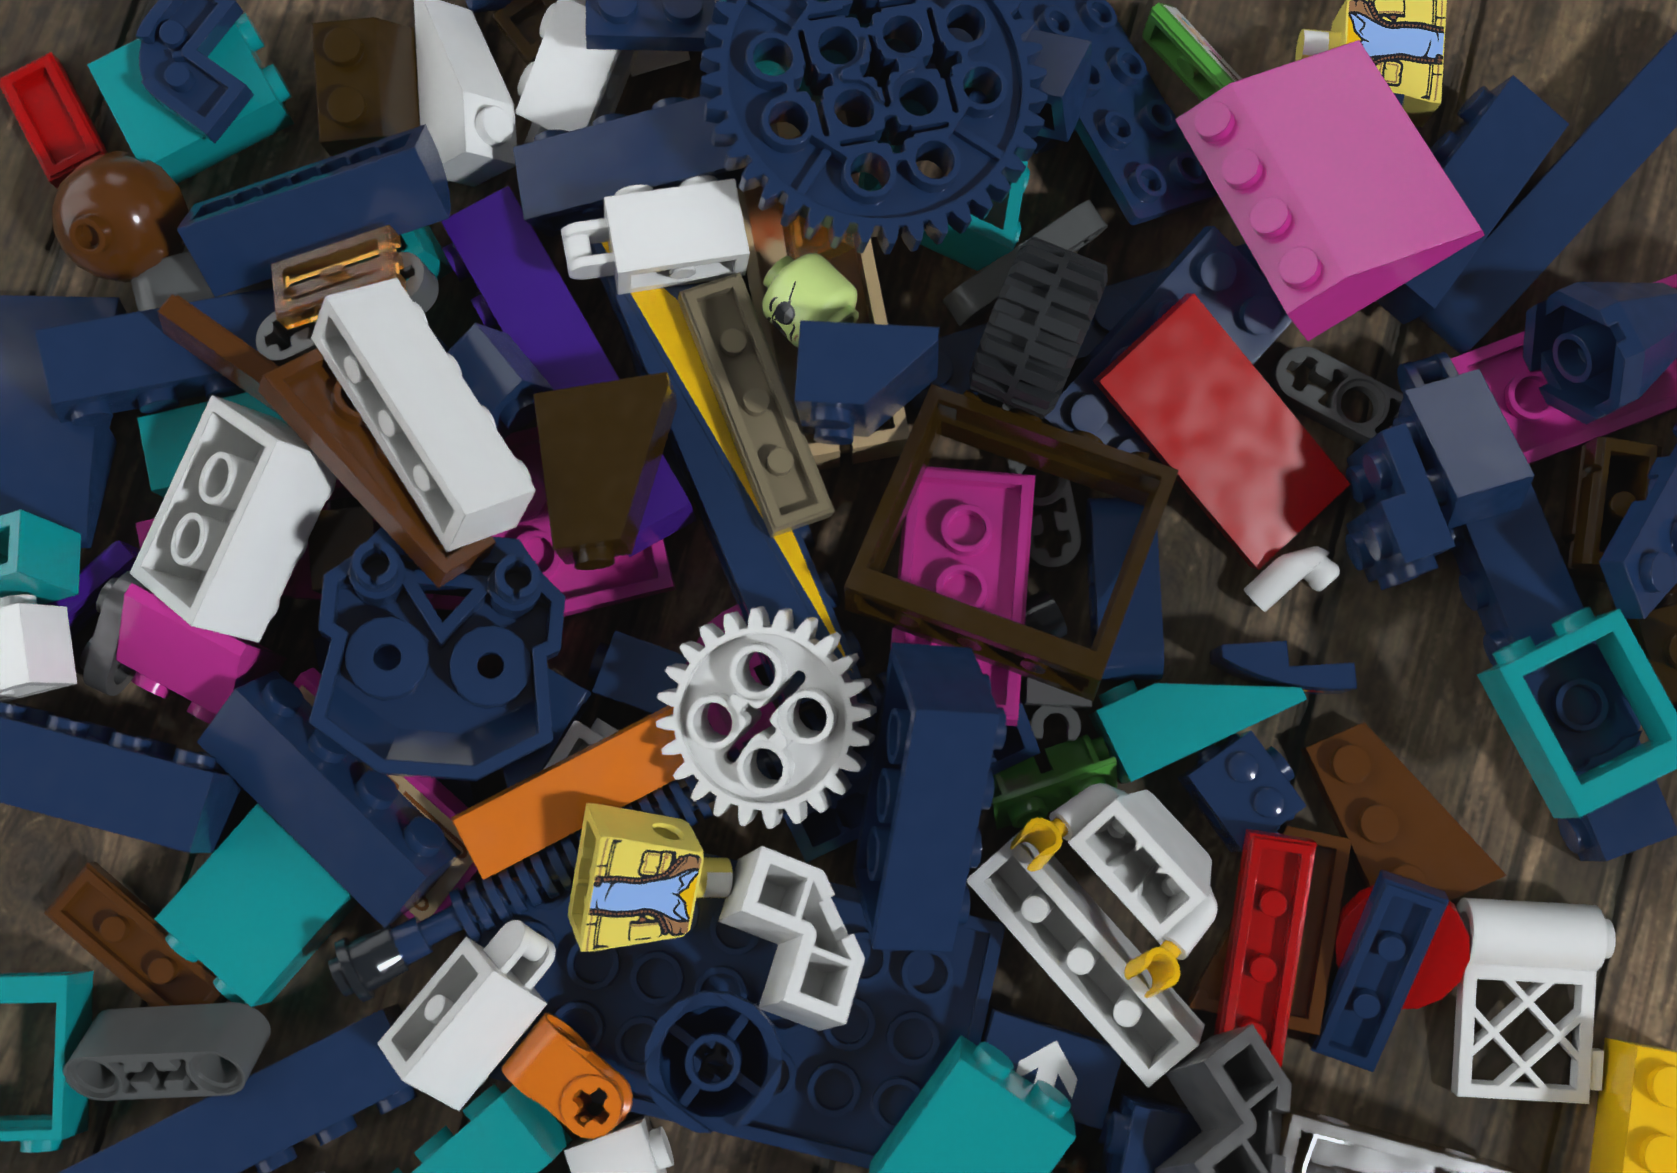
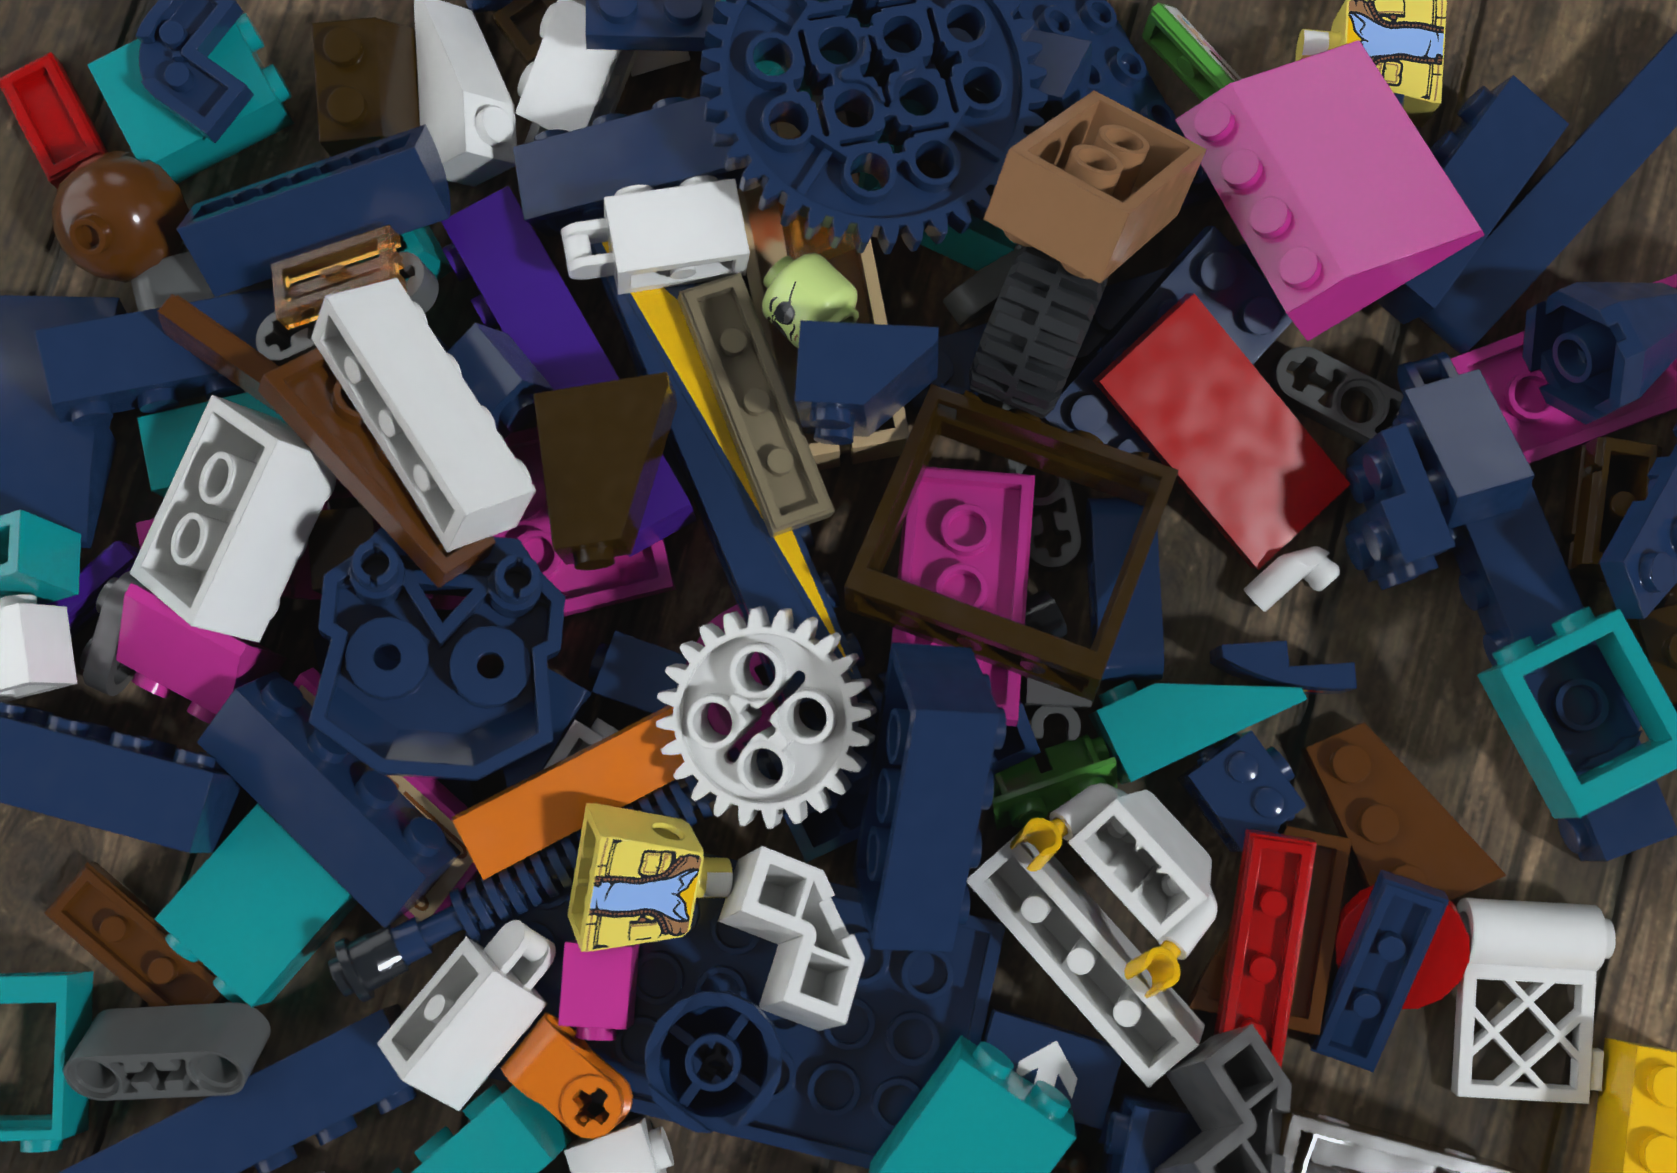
none -> dark pink brick [558,939,640,1041]
none -> medium nougat brick [984,90,1207,284]

